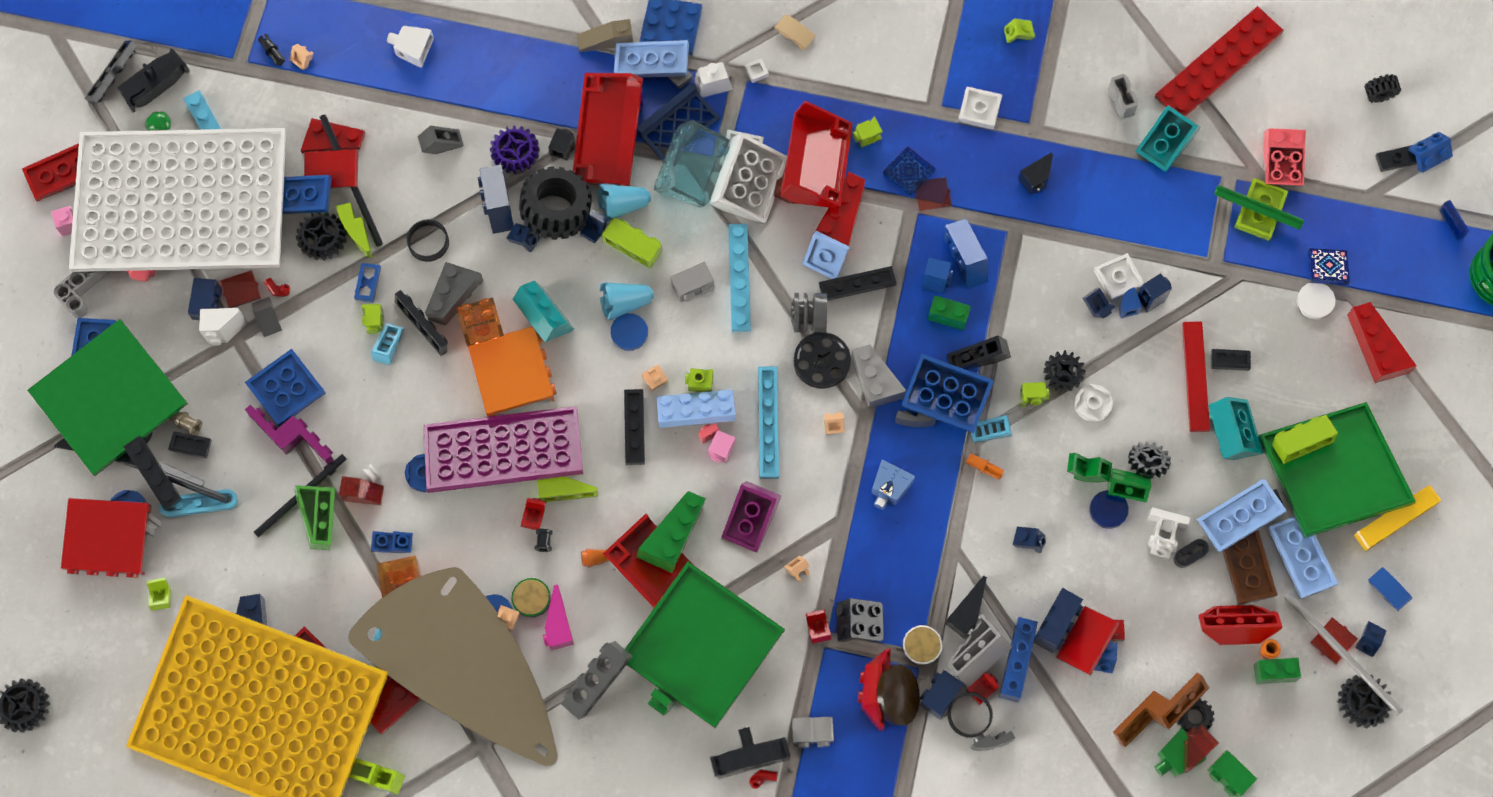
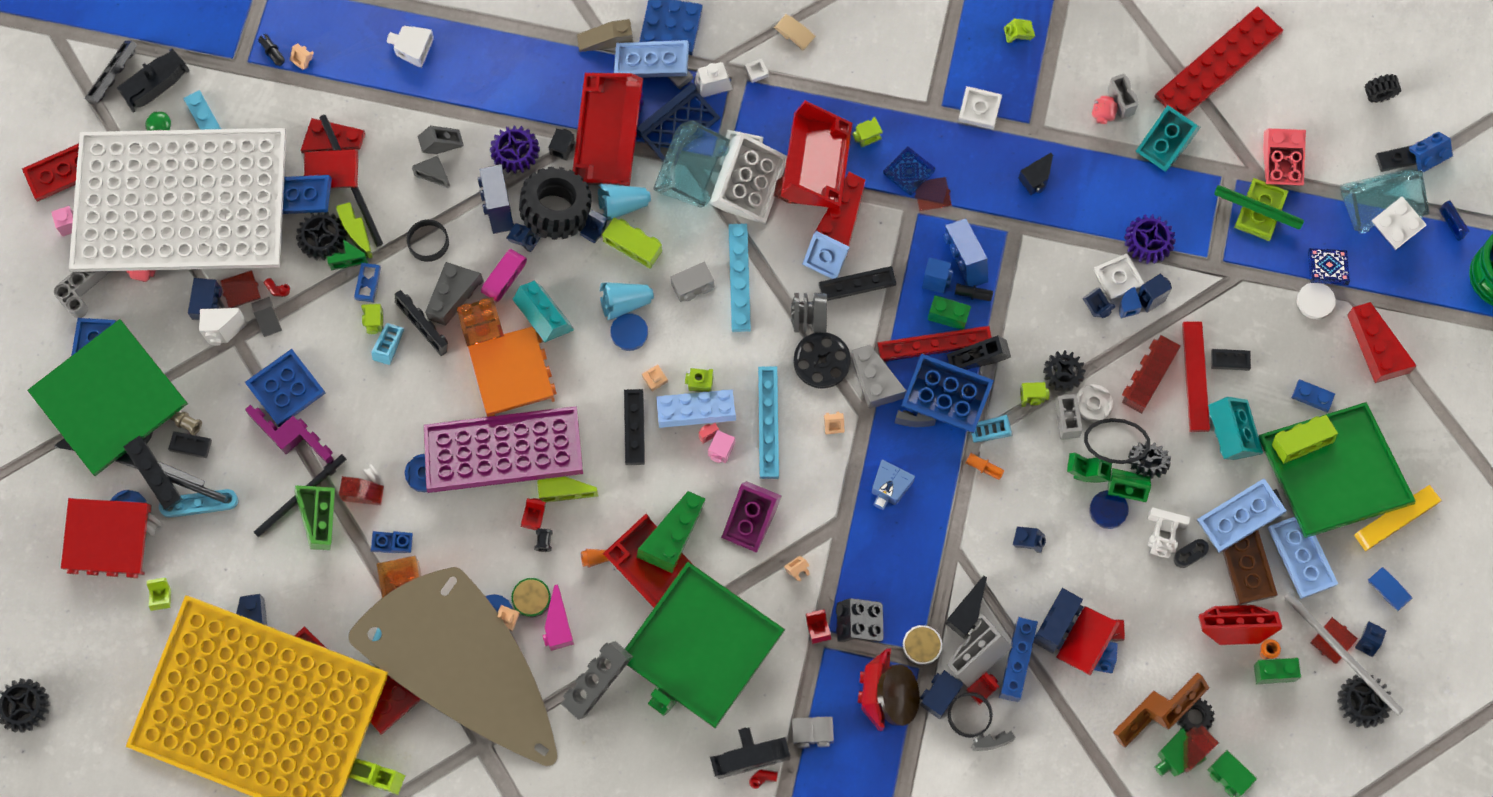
none -> green slope [327,240,368,271]
none -> dark grey slope [412,155,450,188]
none -> dark pink beam [481,249,527,302]
none -> red tile [877,326,992,362]
none -> black axle [955,283,993,301]
none -> light grey brick [1055,394,1083,439]
none -> black piece [1084,418,1150,464]
none -> coral head [1092,96,1118,124]
none -> clear red brick [1122,335,1181,414]
none -> dark purple gear [1124,214,1176,264]
none -> blue piece [1291,379,1335,412]
none -> clear light blue windscreen [1340,169,1430,233]
none -> white brick [1371,196,1426,250]

